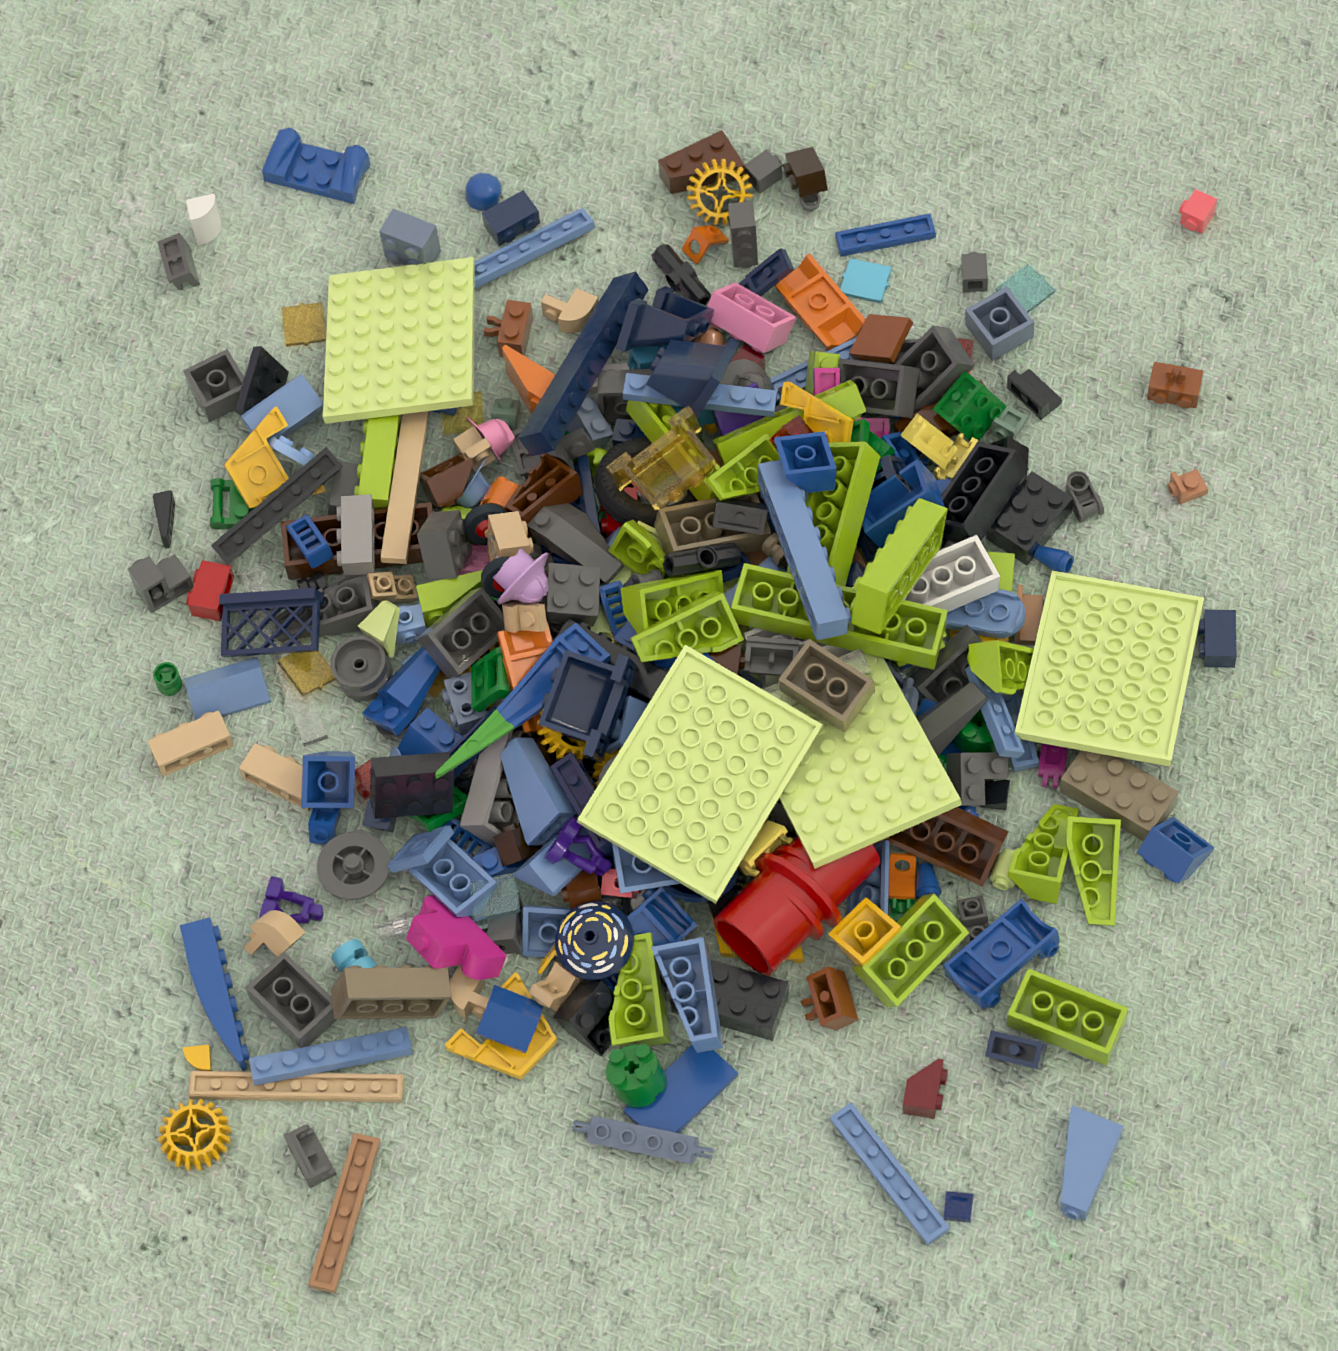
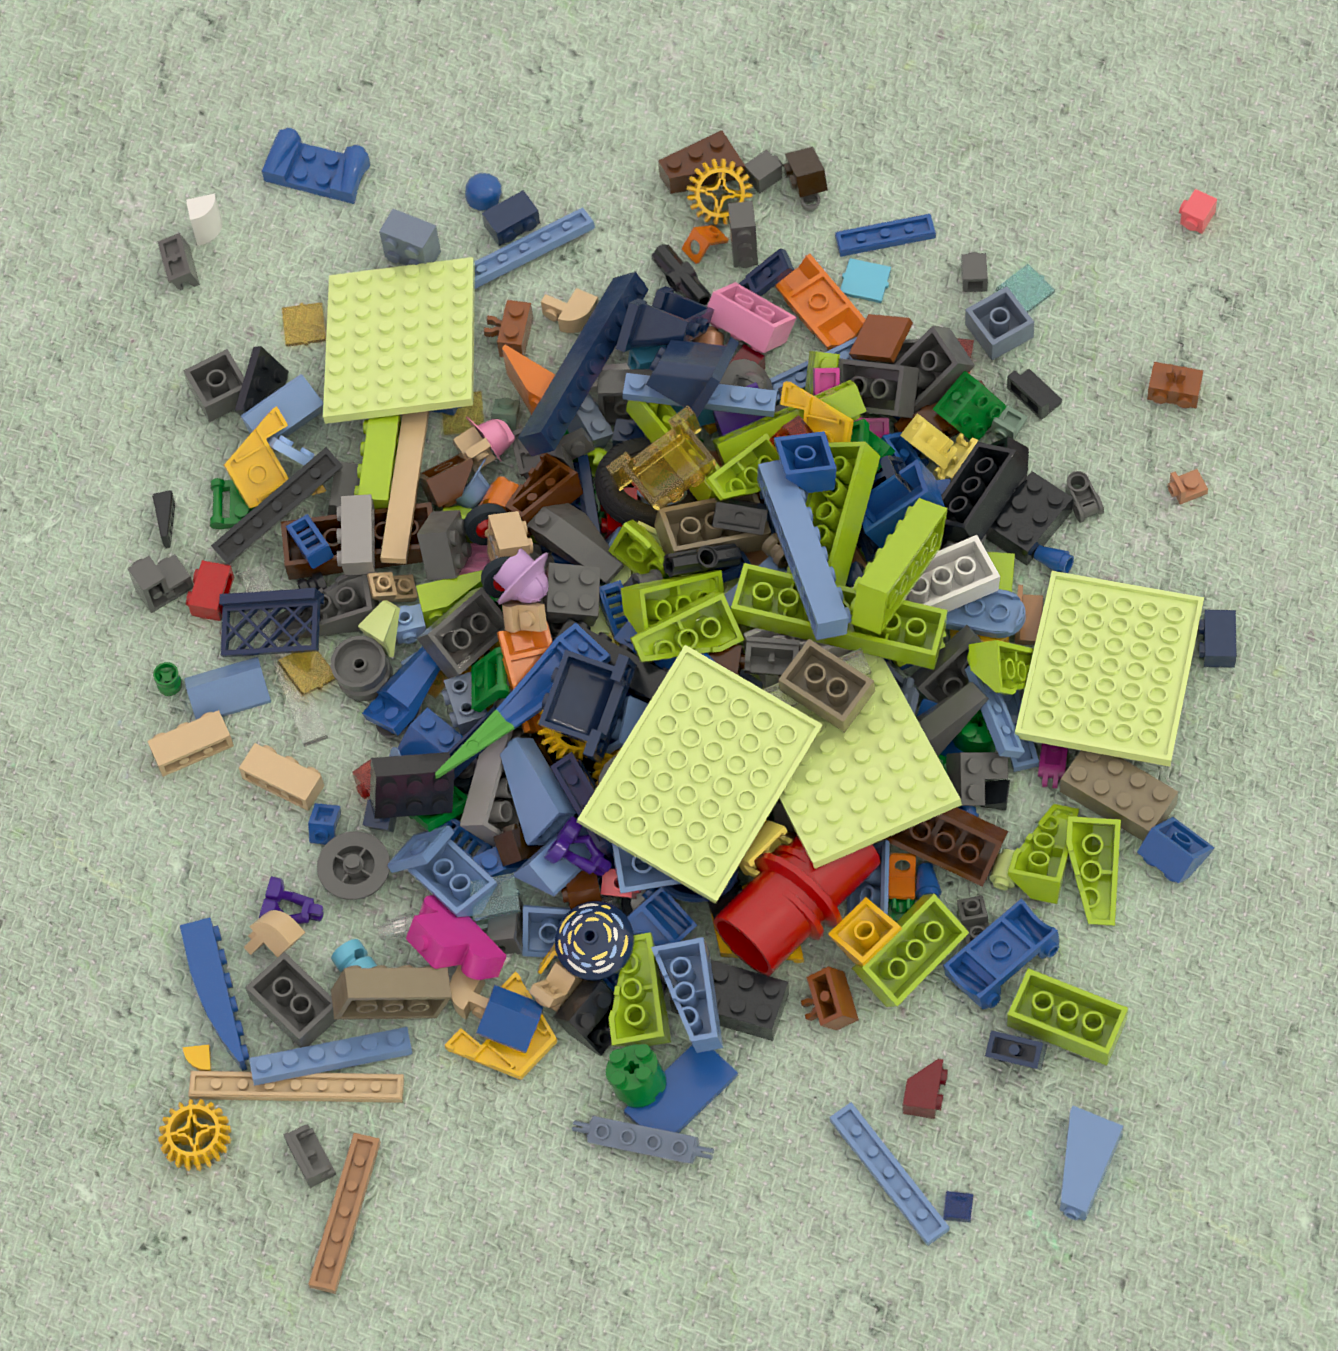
blue slope [301,751,355,808] -> none

